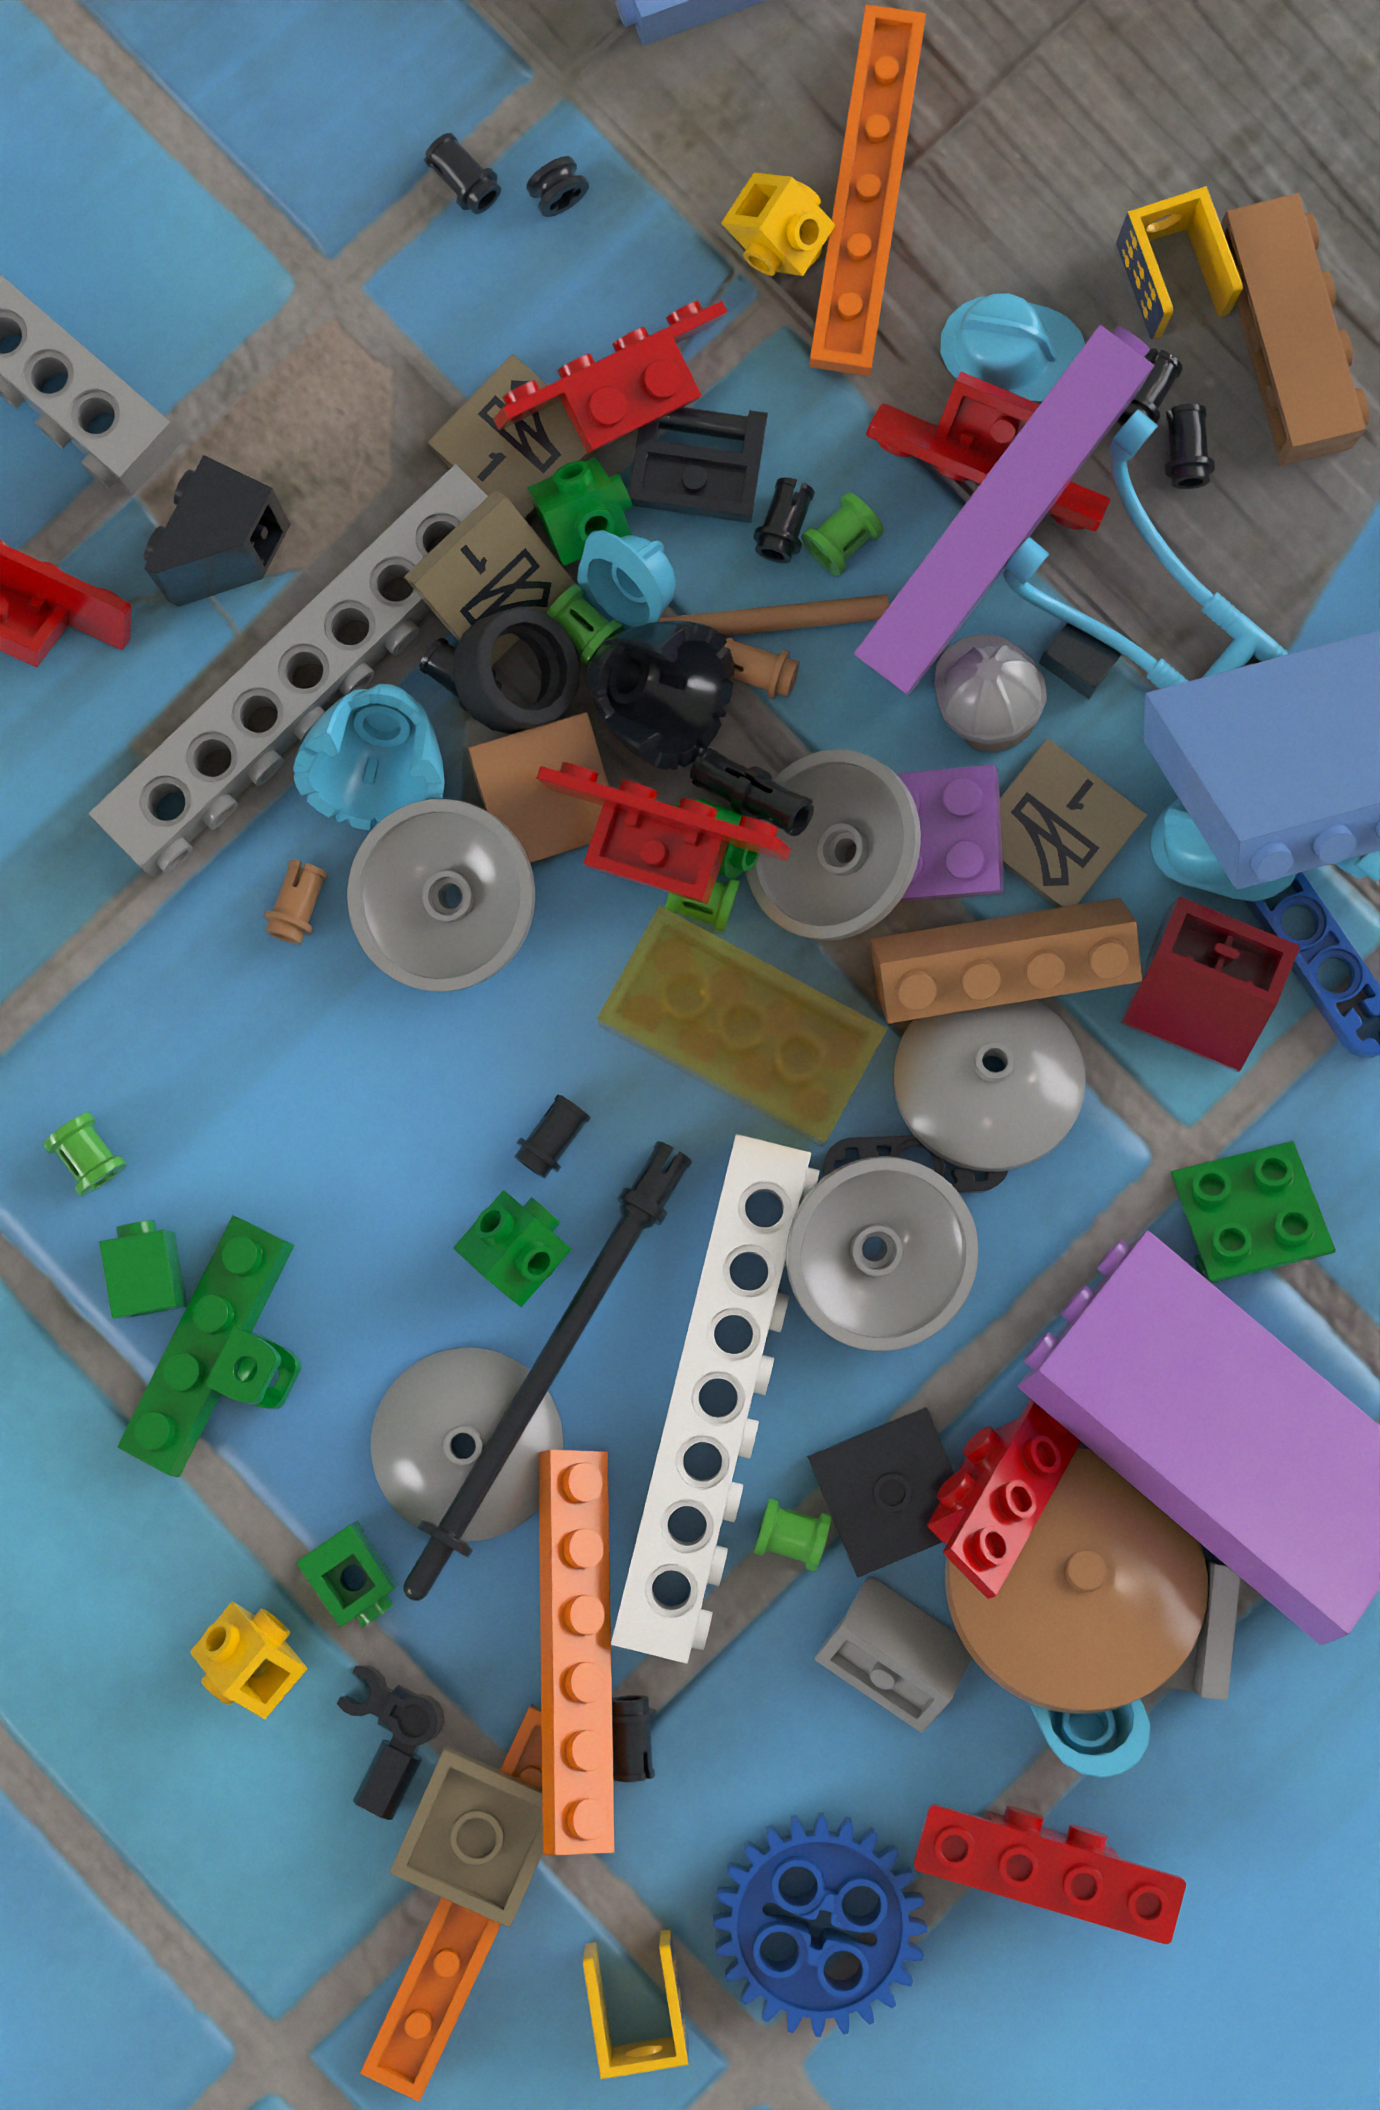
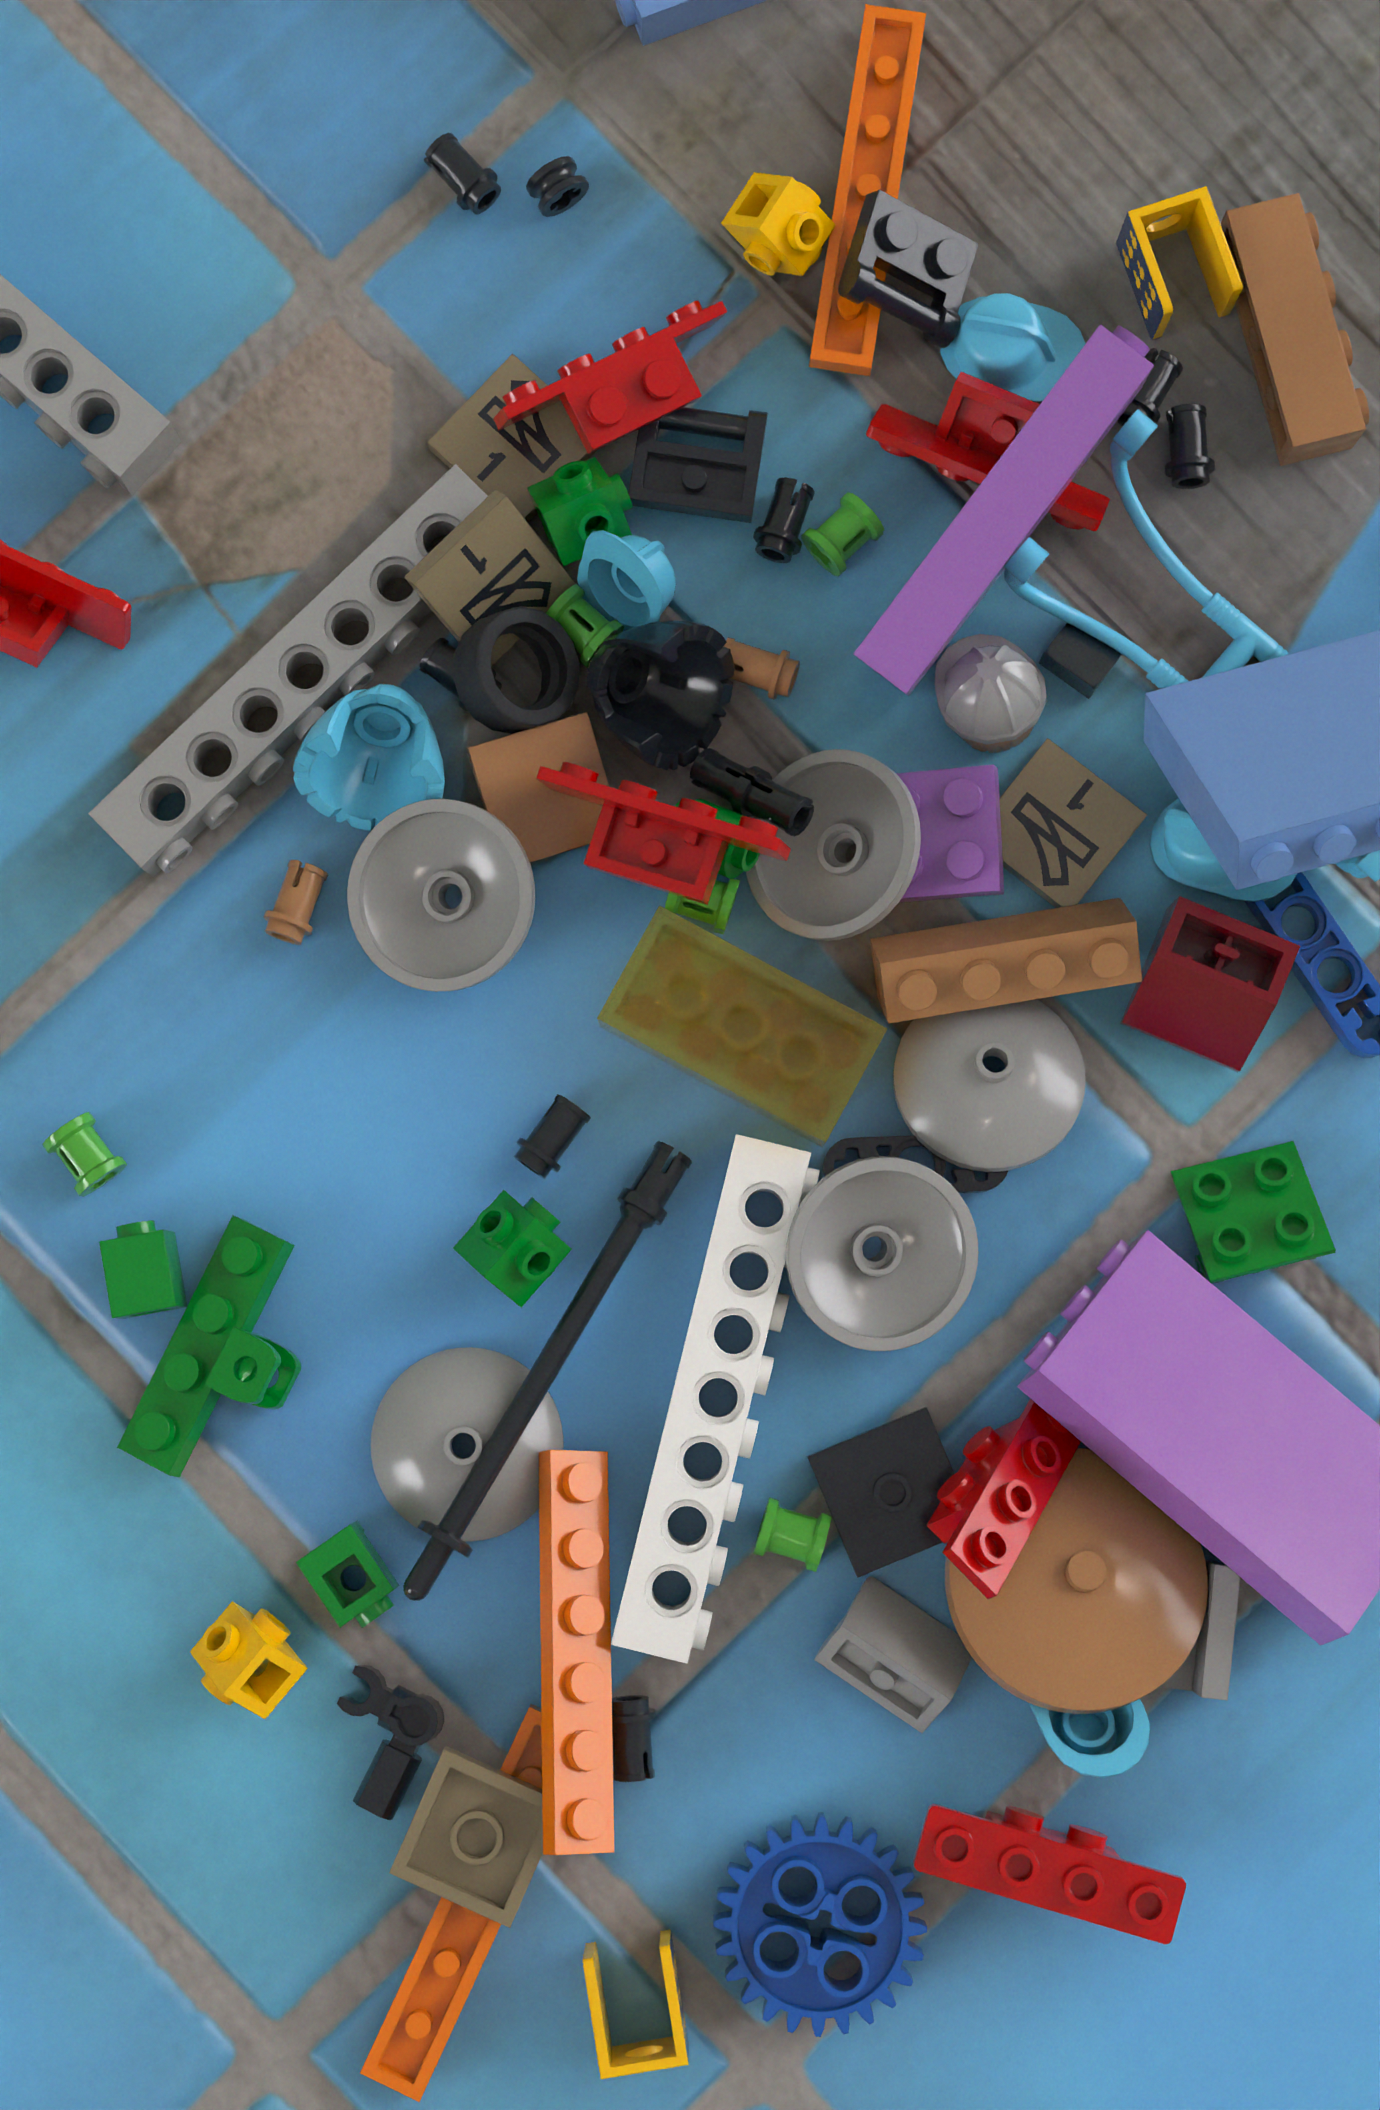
black slope [144,455,291,607] -> none
medium nougat bar [659,594,889,636] -> none
none -> plate [838,190,978,348]

